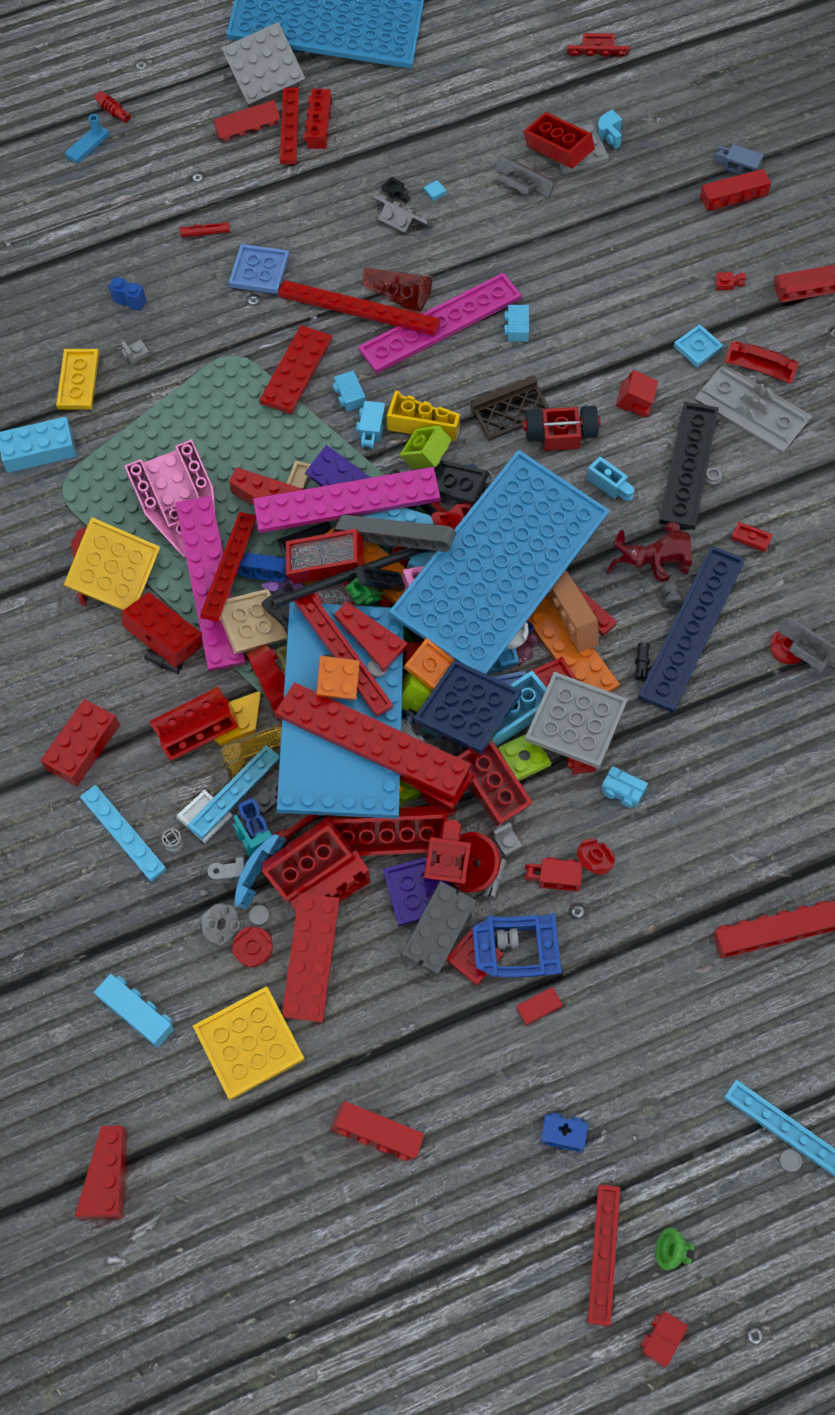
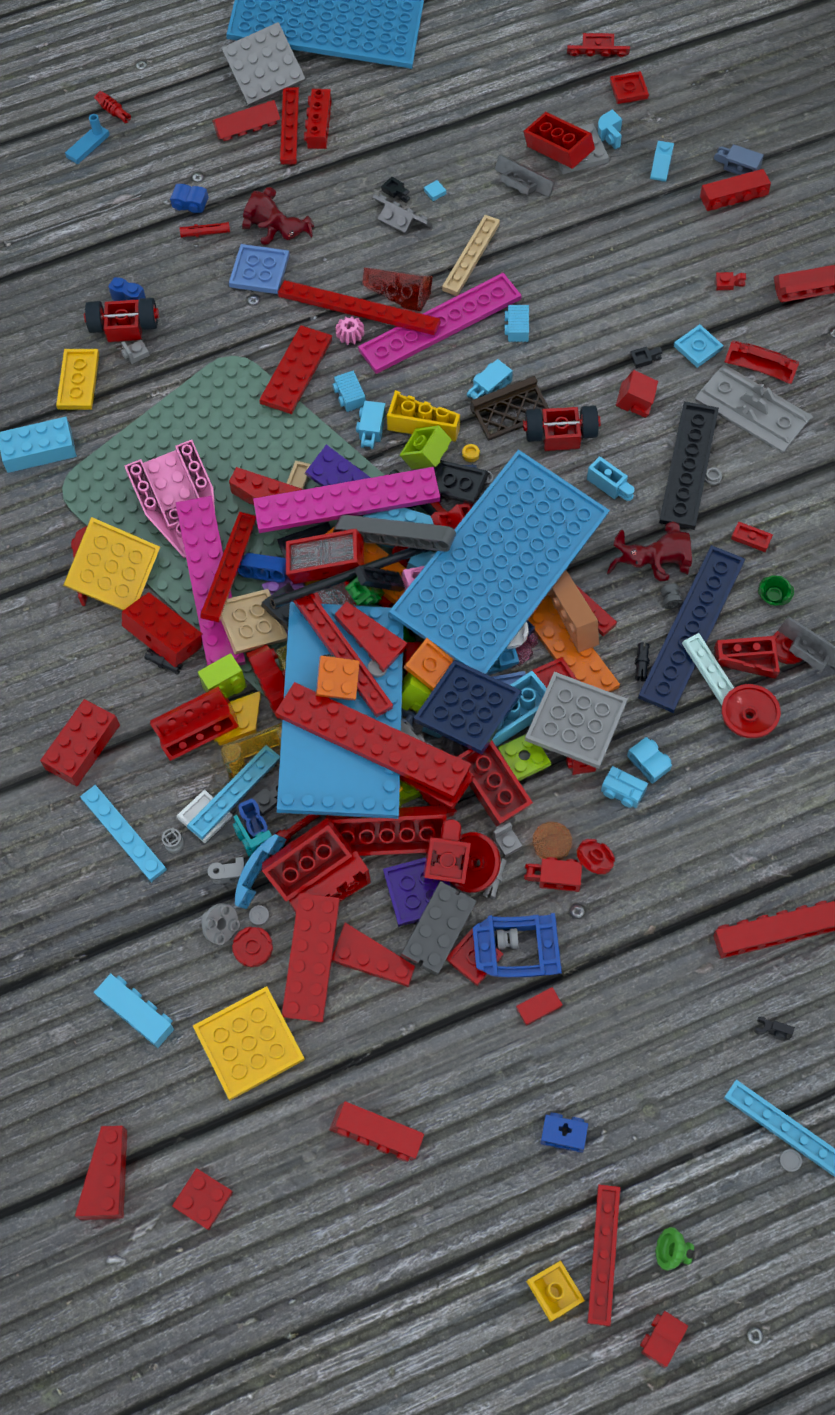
none -> brick [84,298,159,342]
none -> blue brick [170,184,209,213]
none -> red plate [172,1168,233,1230]
none -> lime brick [198,653,247,698]
none -> dark red animal [242,187,314,245]
none -> red wing [332,923,415,987]
none -> bright pink gear [336,316,365,345]
none -> tan plate [442,215,500,296]
none -> yellow tile [462,444,480,462]
none -> medium azure brick [467,359,513,399]
none -> yellow slope [526,1260,585,1322]
none -> clear orange tile [533,822,572,860]
none -> red plate [610,71,649,104]
none -> medium azure brick [627,737,672,784]
none -> black plate [630,346,662,369]
none -> medium azure slope [650,141,674,182]
none -> light aqua tile [682,633,734,706]
none -> red wedge [714,636,780,679]
none -> red dish [721,684,781,738]
none -> black plate [754,1017,795,1041]
none -> green hair [758,575,794,606]

